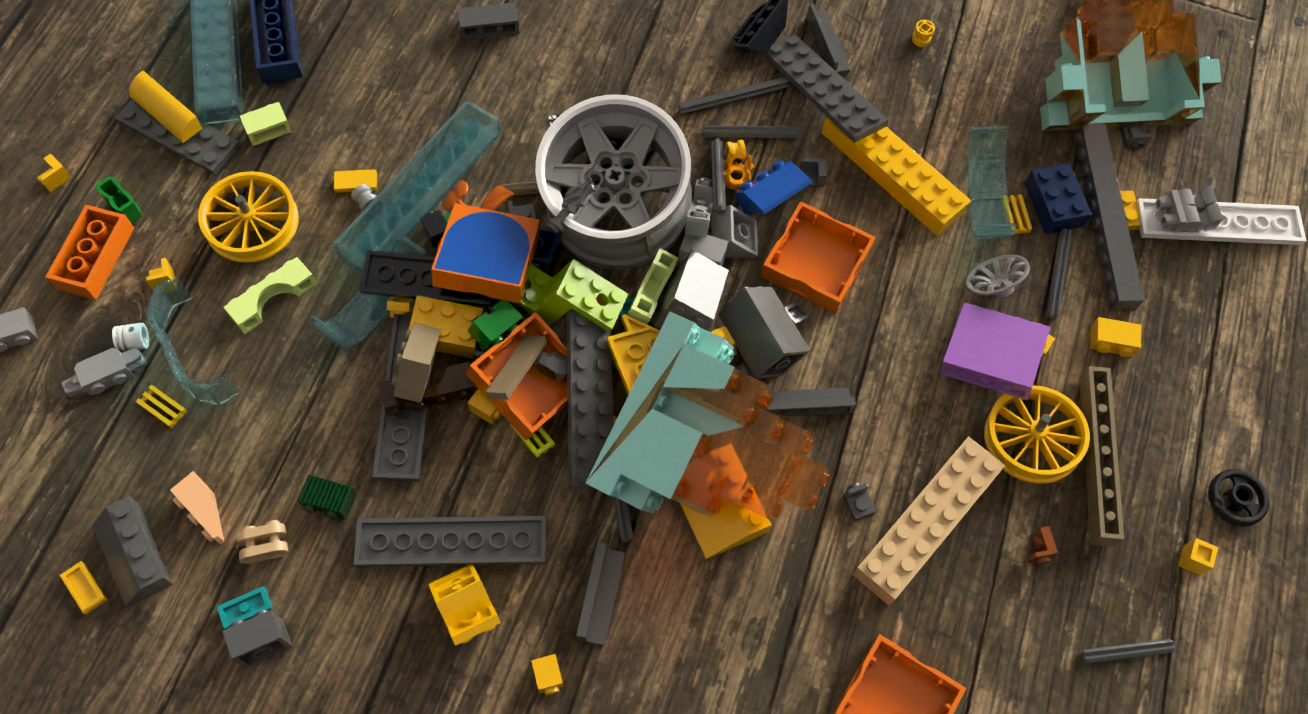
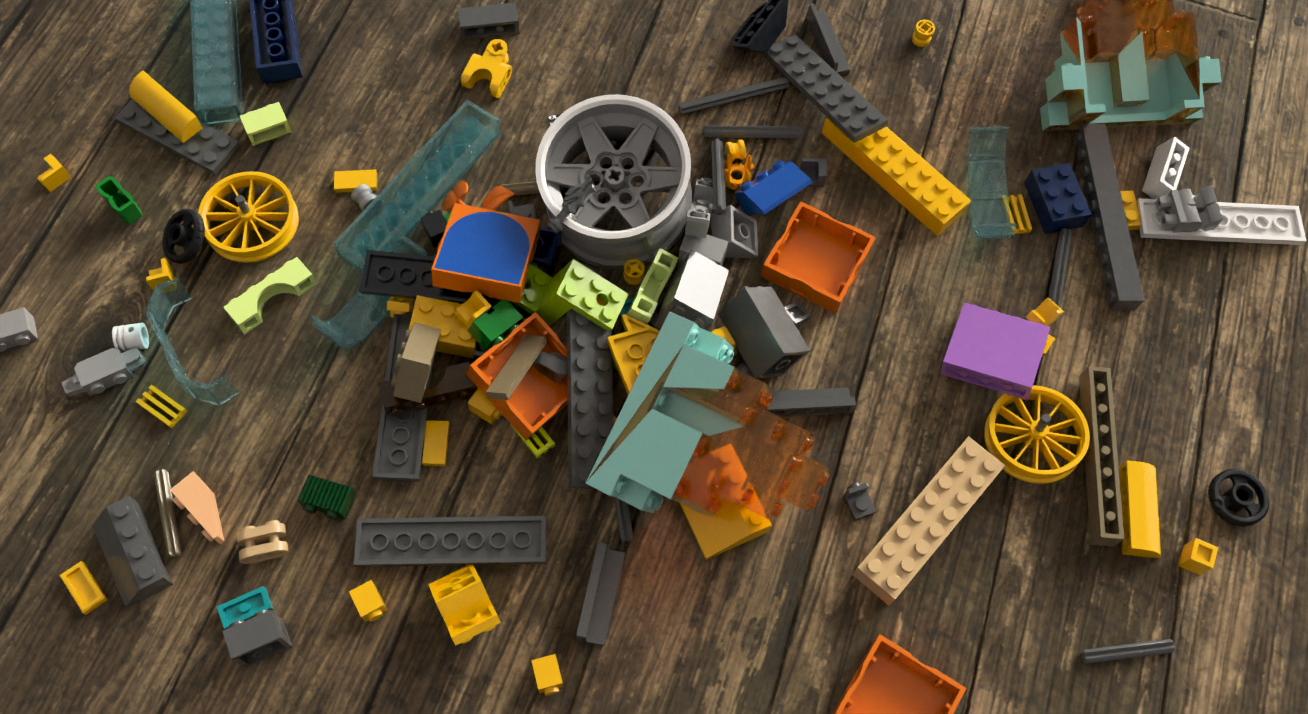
orange brick [45,204,135,300] -> none
light grey wheel [966,255,1030,298] -> none
dark orange bracket [1028,526,1058,565] -> none
yellow brick [1090,317,1141,357] -> none
dark grey bracket [1120,124,1152,150] -> none
none -> dark tan axle [154,469,182,559]
none -> black wheel [162,209,205,264]
none -> yellow brick [349,580,387,622]
none -> yellow tile [422,420,450,467]
none -> yellow panel [454,290,492,329]
none -> yellow piece [461,39,512,98]
none -> yellow wheel [623,259,645,285]
none -> yellow panel [1026,298,1064,327]
none -> yellow brick [1119,460,1161,559]
none -> white brick [1142,137,1189,199]

